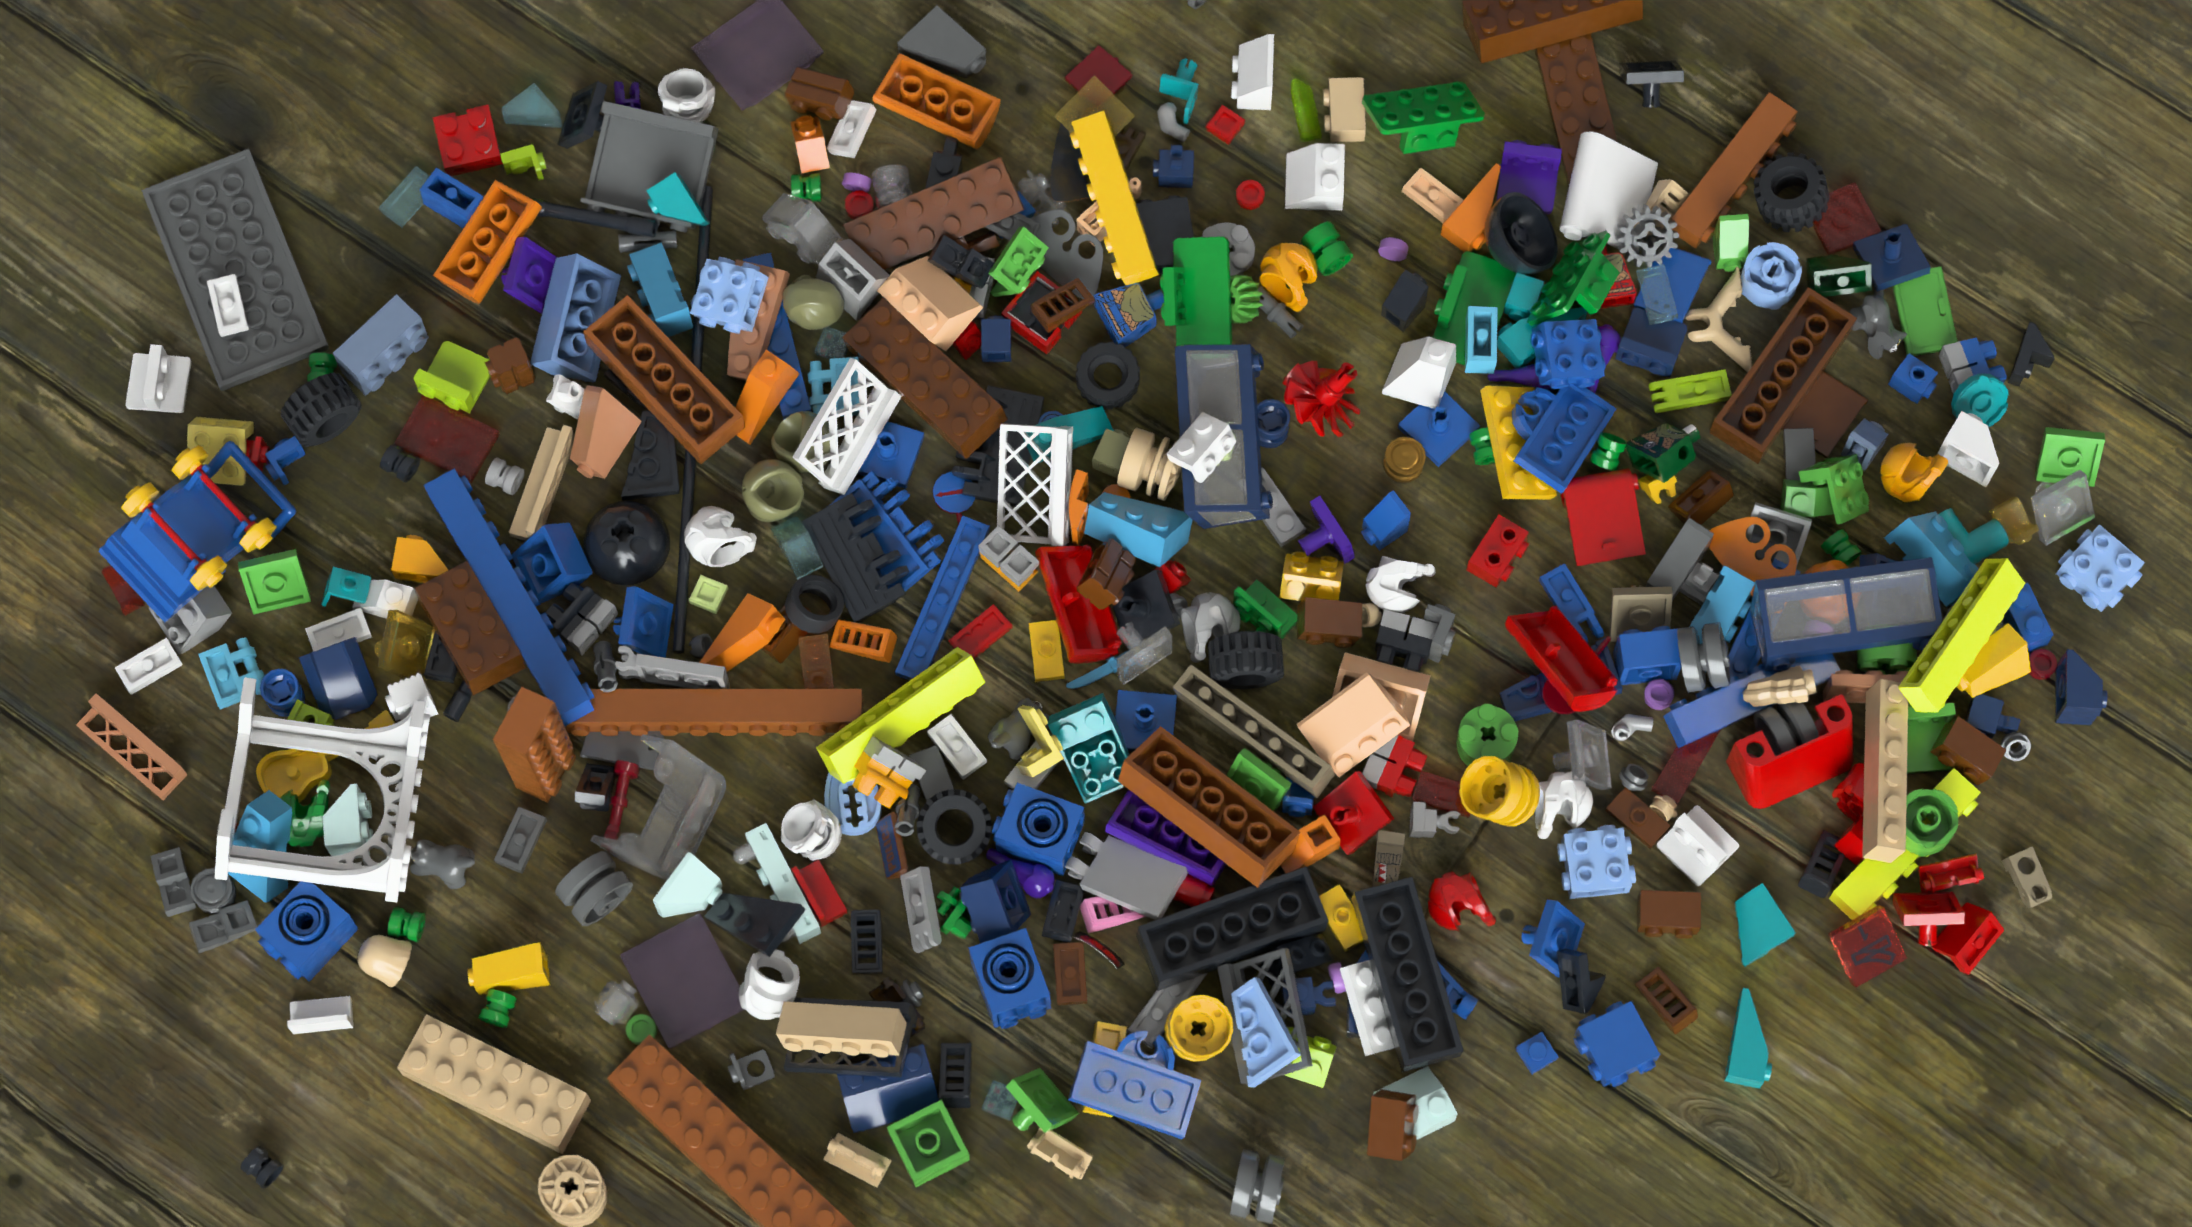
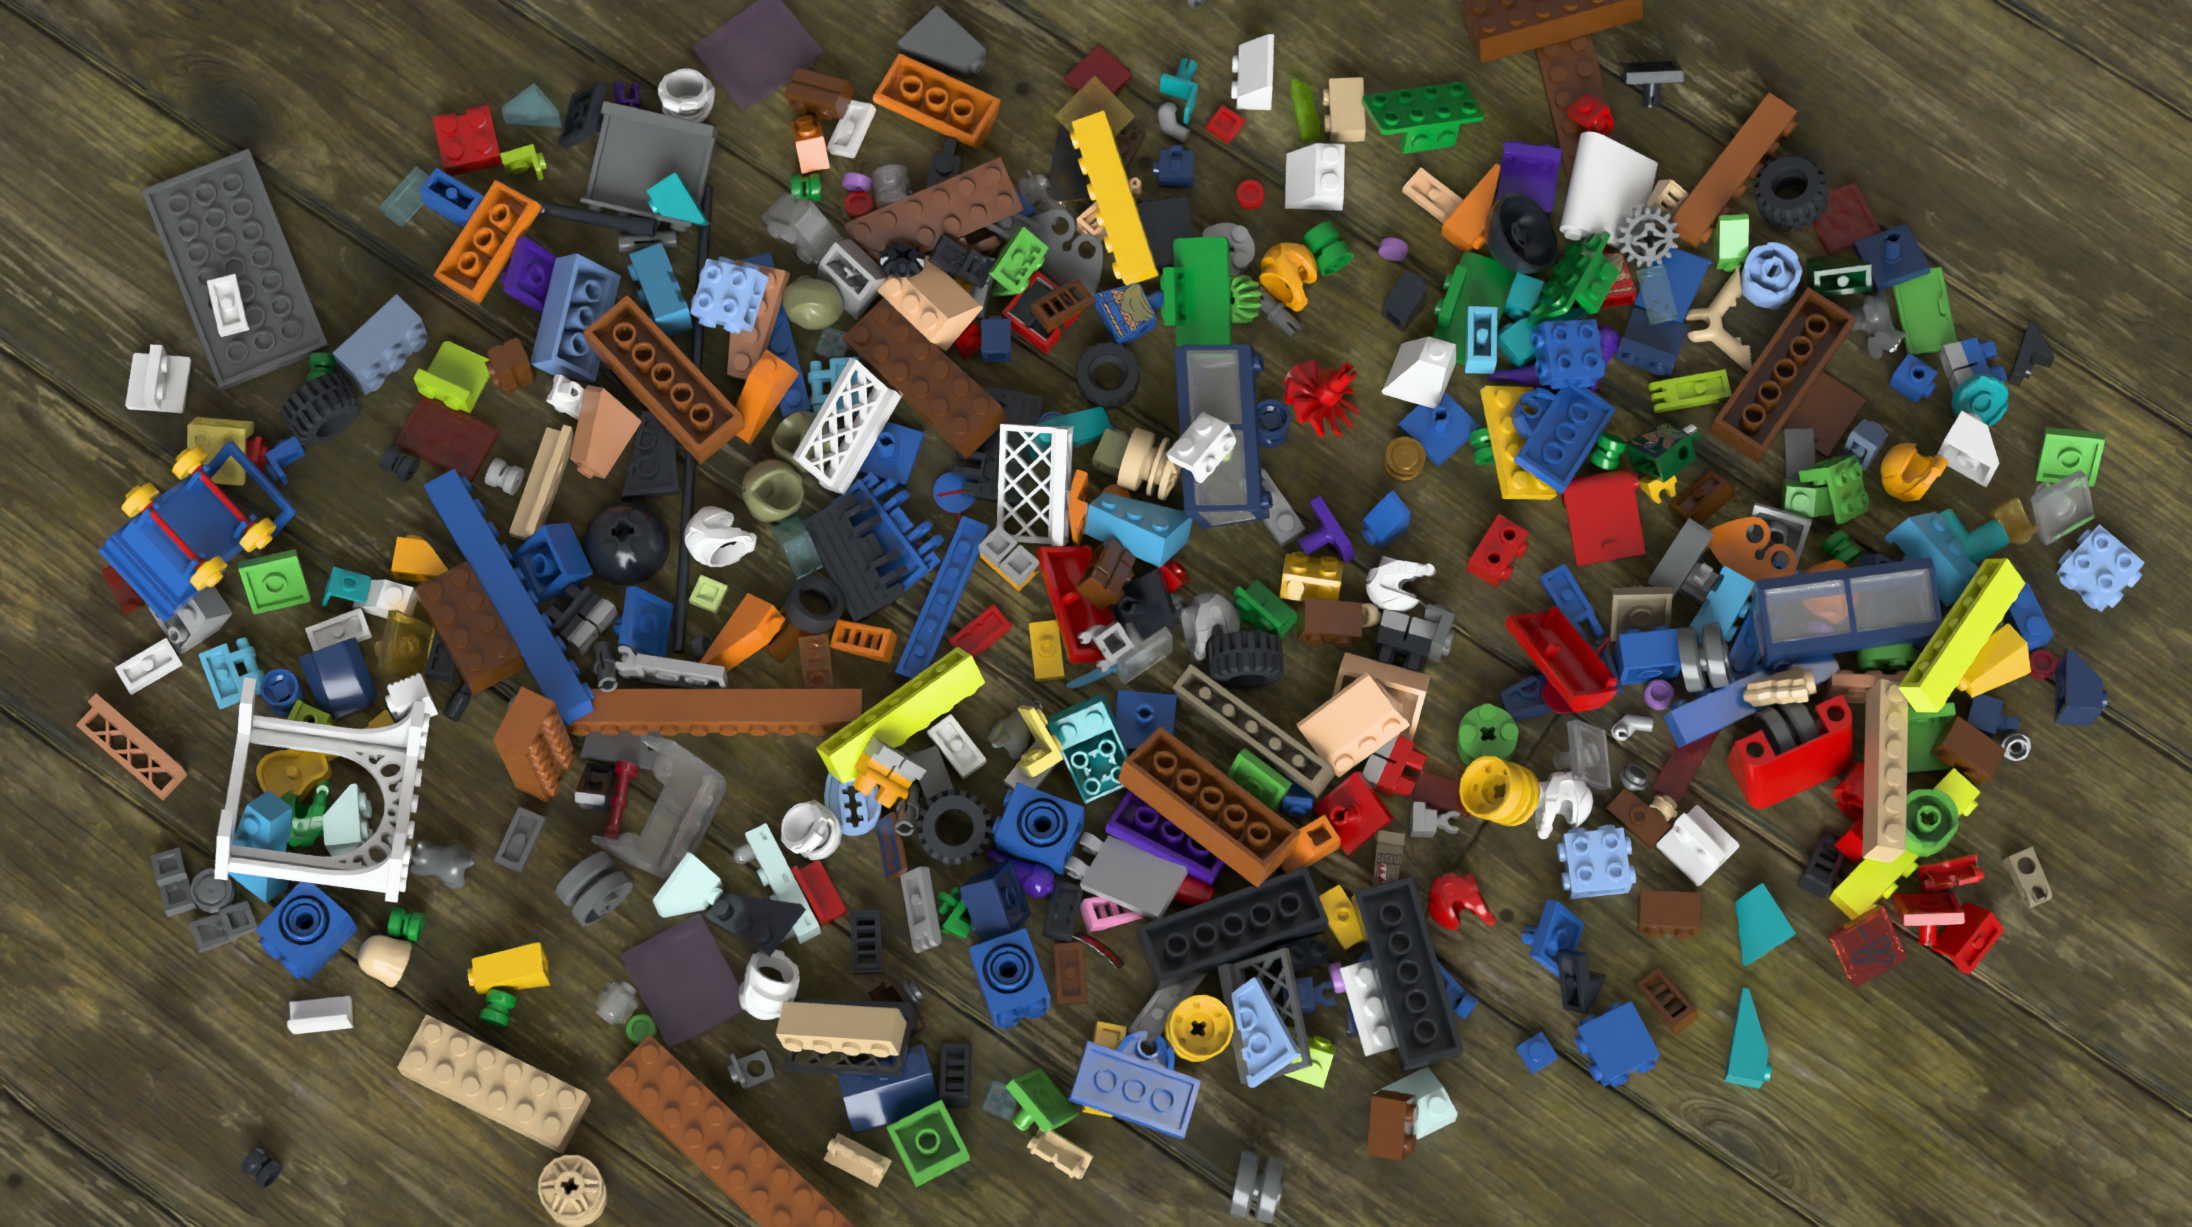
none -> black gear [879,241,925,277]
none -> light grey piece [1077,621,1134,672]
none -> red bracket [1566,93,1615,135]

